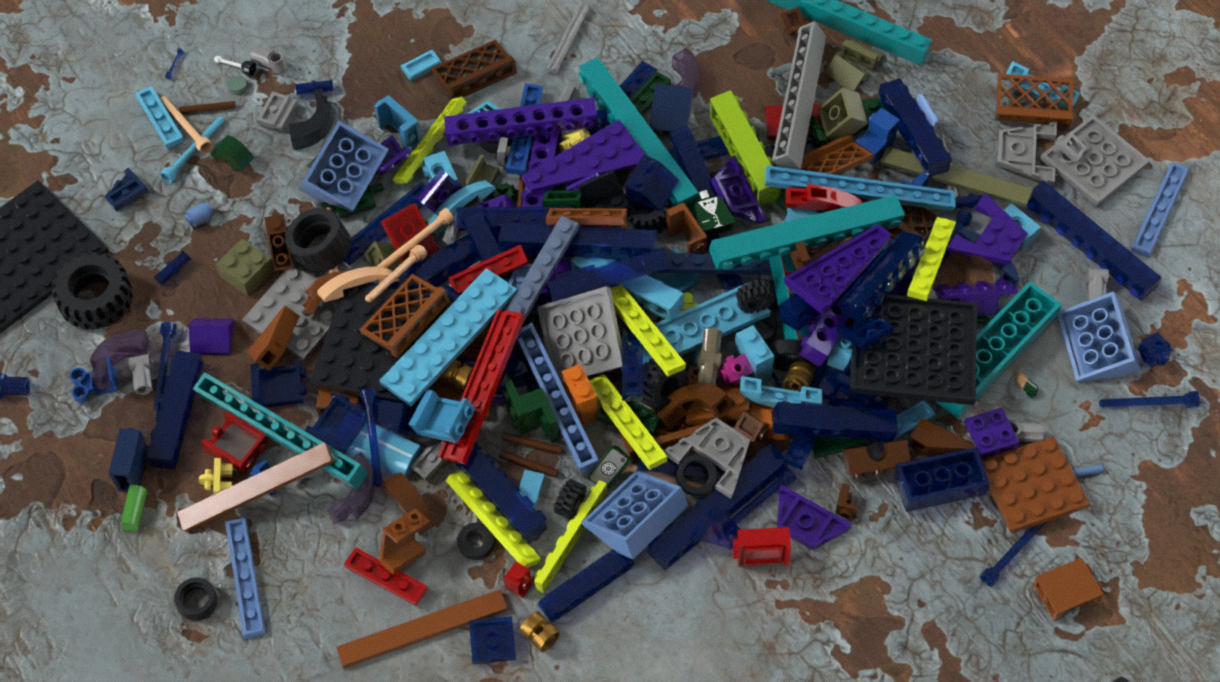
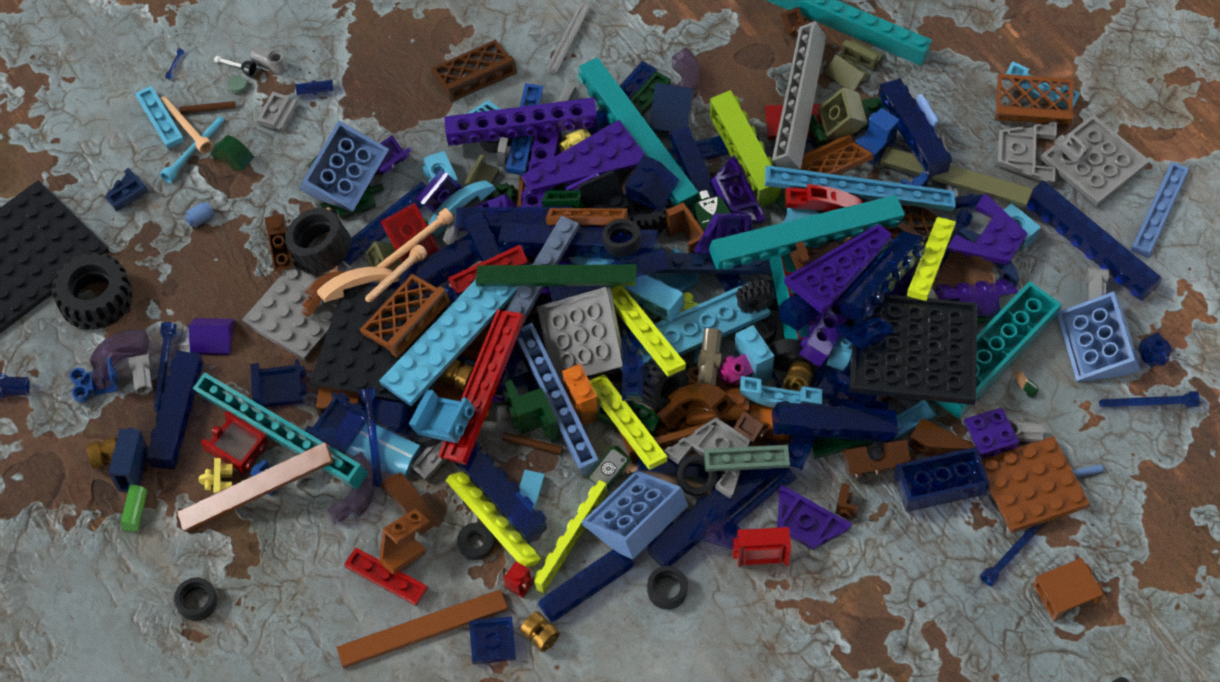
clear blue pin [154,250,191,286] -> none
olive brick [215,238,274,297] -> none
medium blue tile [225,517,266,639] -> none
dark orange slope [247,305,300,371] -> none
black arch [289,89,334,150] -> none
dark azure panel [374,95,421,153] -> none
neon yellow plate [392,97,466,185] -> none
medium azure tile [401,50,442,81] -> none
reddish brown bar [499,450,559,478] -> none
black tyre [553,479,587,520] -> none
none -> pearl gold wheel [86,436,117,469]
none -> dark green tile [475,264,638,287]
none -> black tyre [602,219,641,257]
none -> black tyre [647,566,688,610]
none -> dark purple wing [695,213,754,254]
none -> sand green plate [704,445,790,472]

